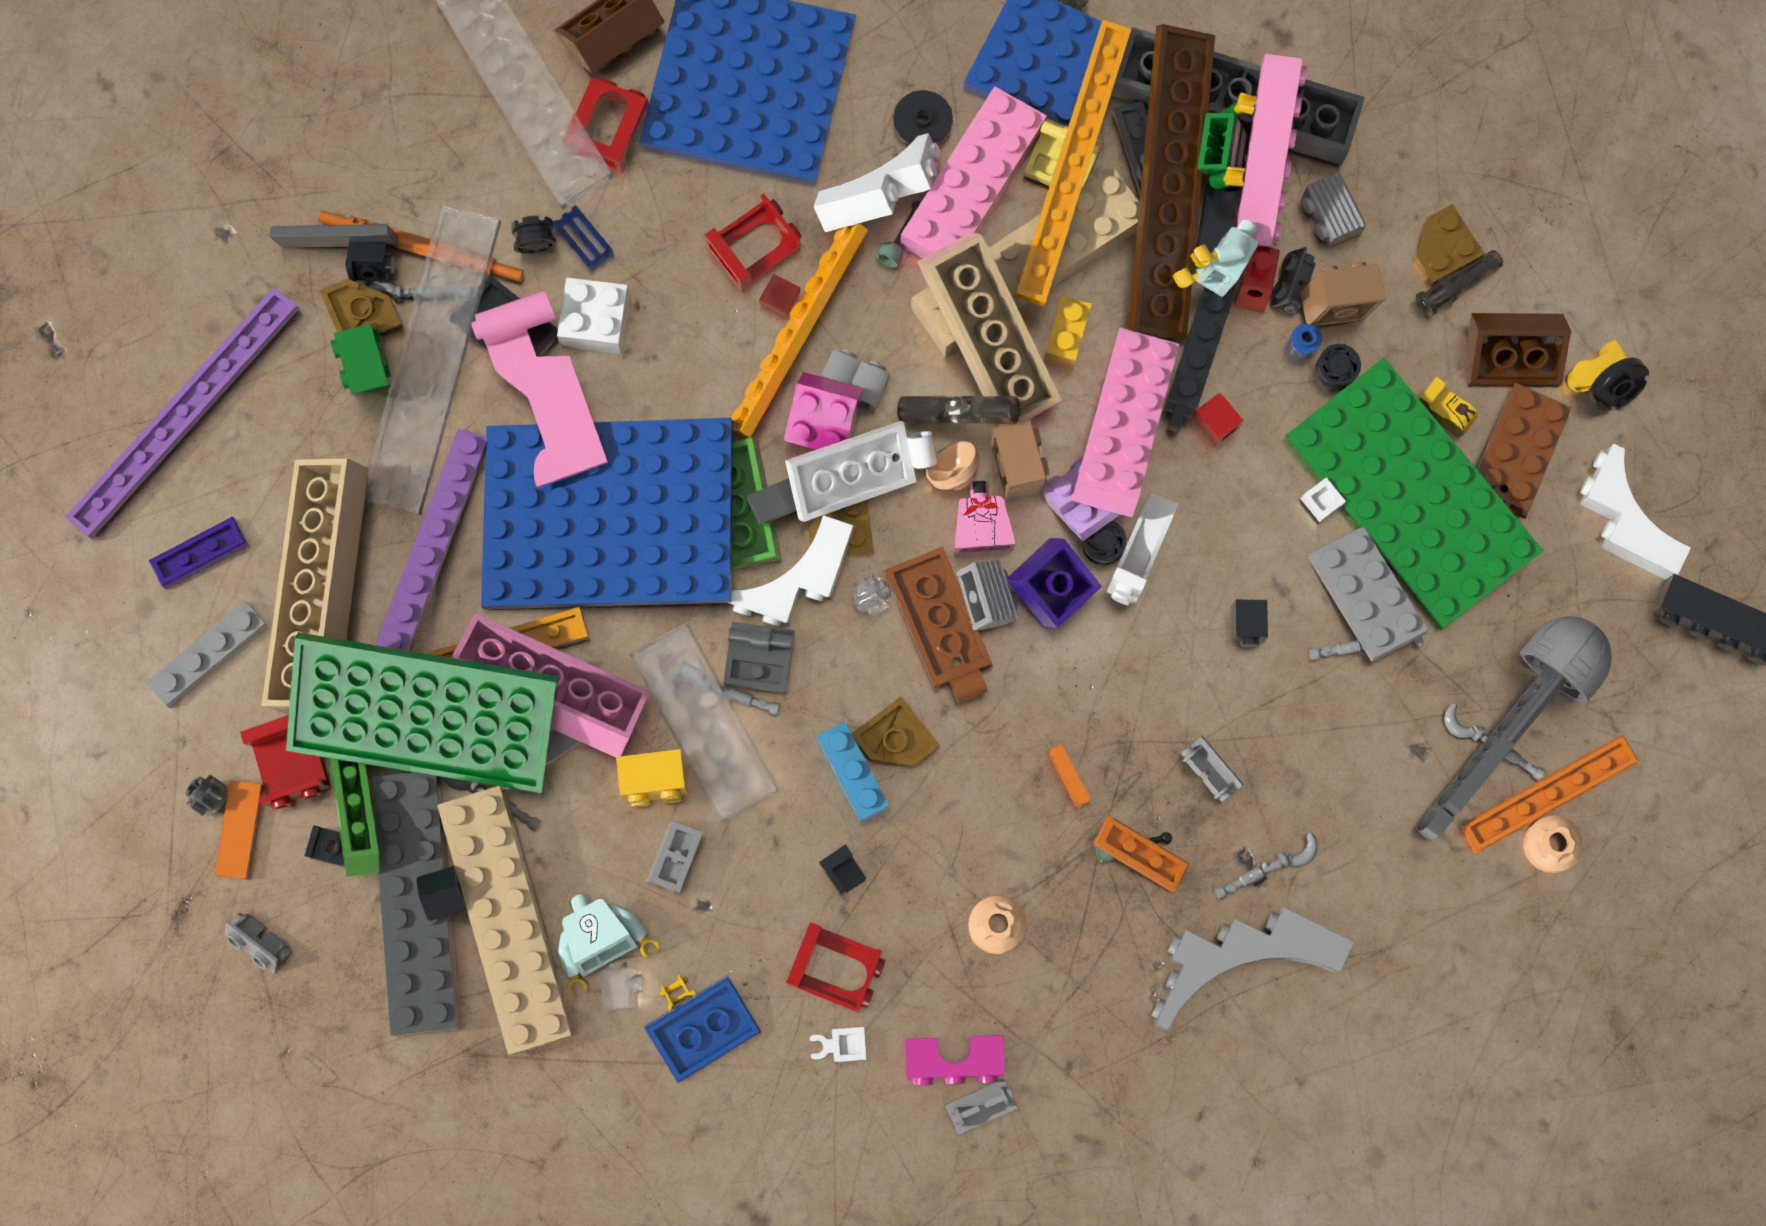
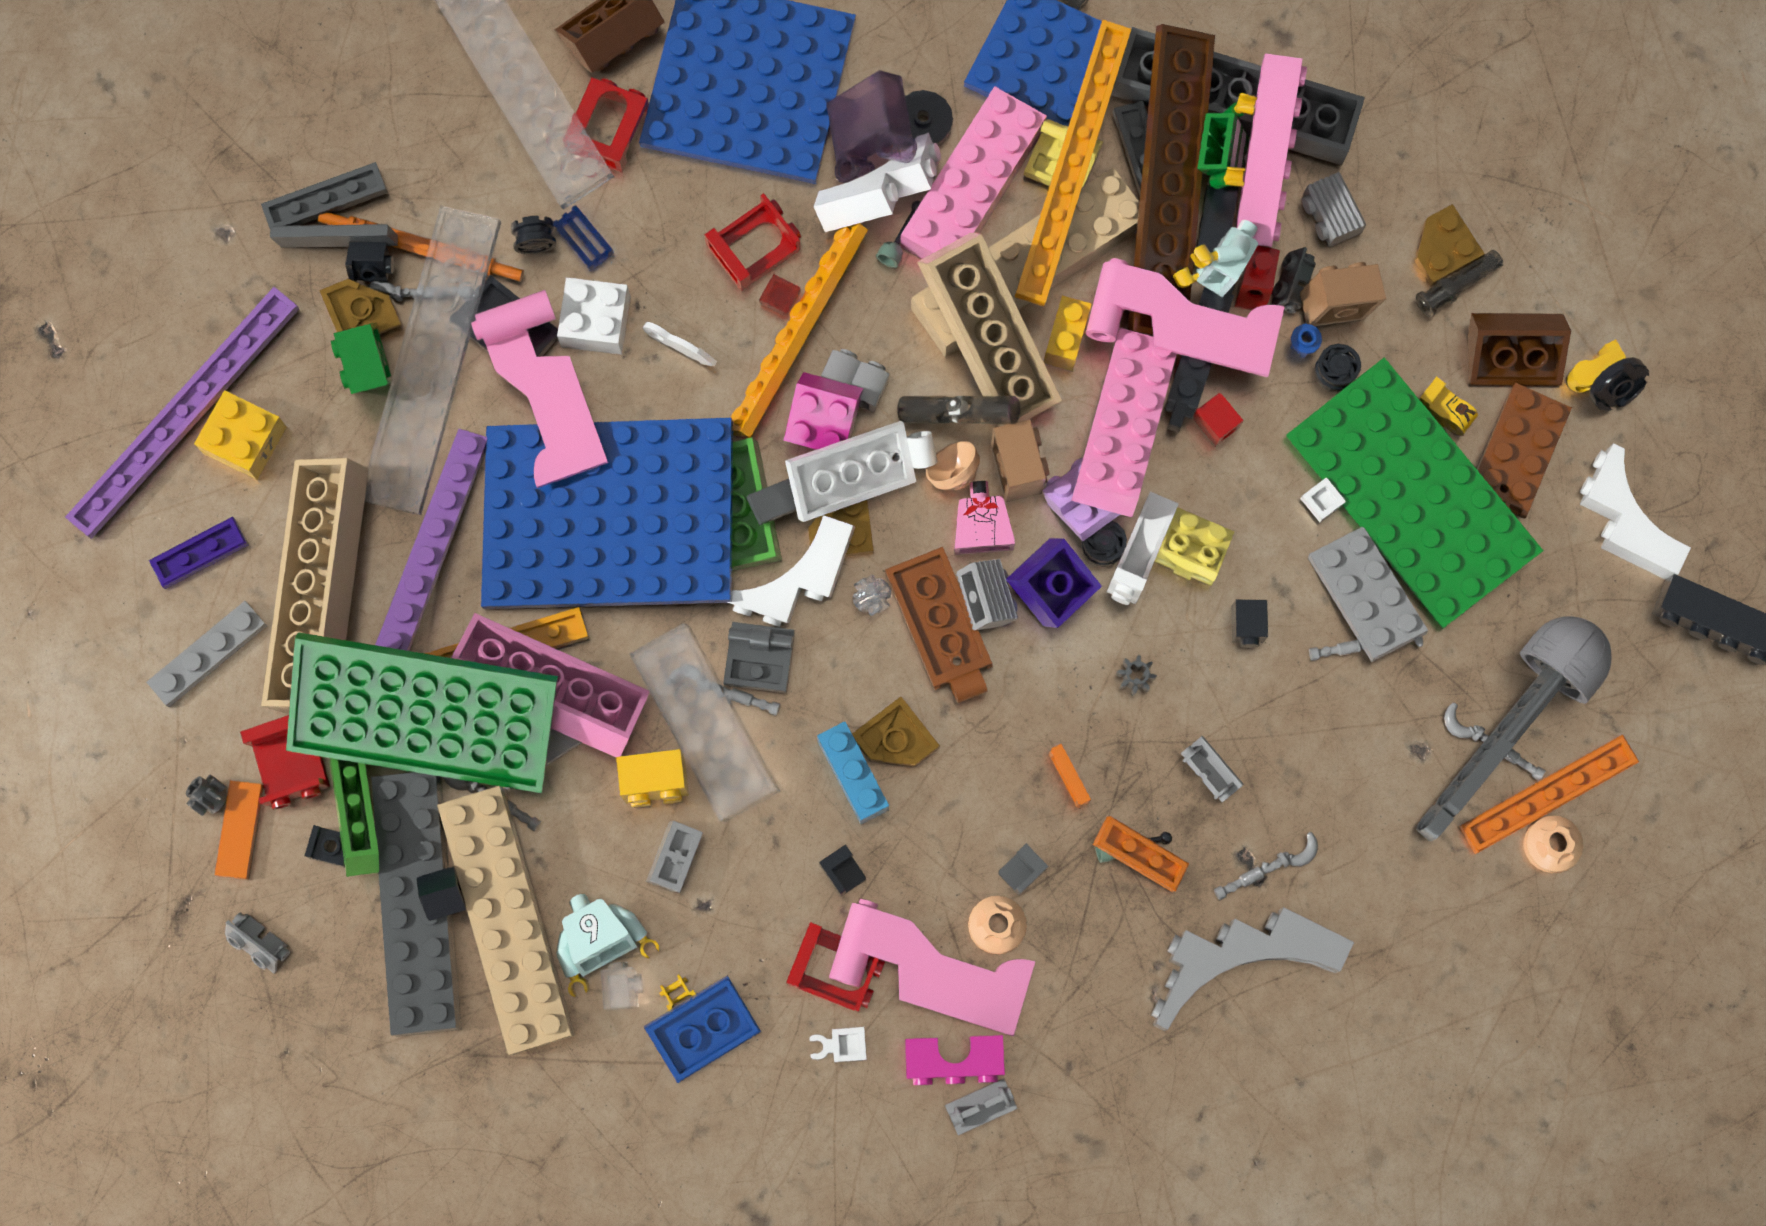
none -> yellow brick [194,390,287,480]
none -> dark grey plate [261,162,388,229]
none -> white brick [643,322,718,367]
none -> clear purple piece [827,70,917,183]
none -> bright pink door [829,899,1035,1036]
none -> dark grey panel [998,843,1049,896]
none -> bright pink door [1086,258,1284,377]
none -> dark grey gear [1116,655,1157,696]
none -> light yellow plate [1154,507,1235,586]

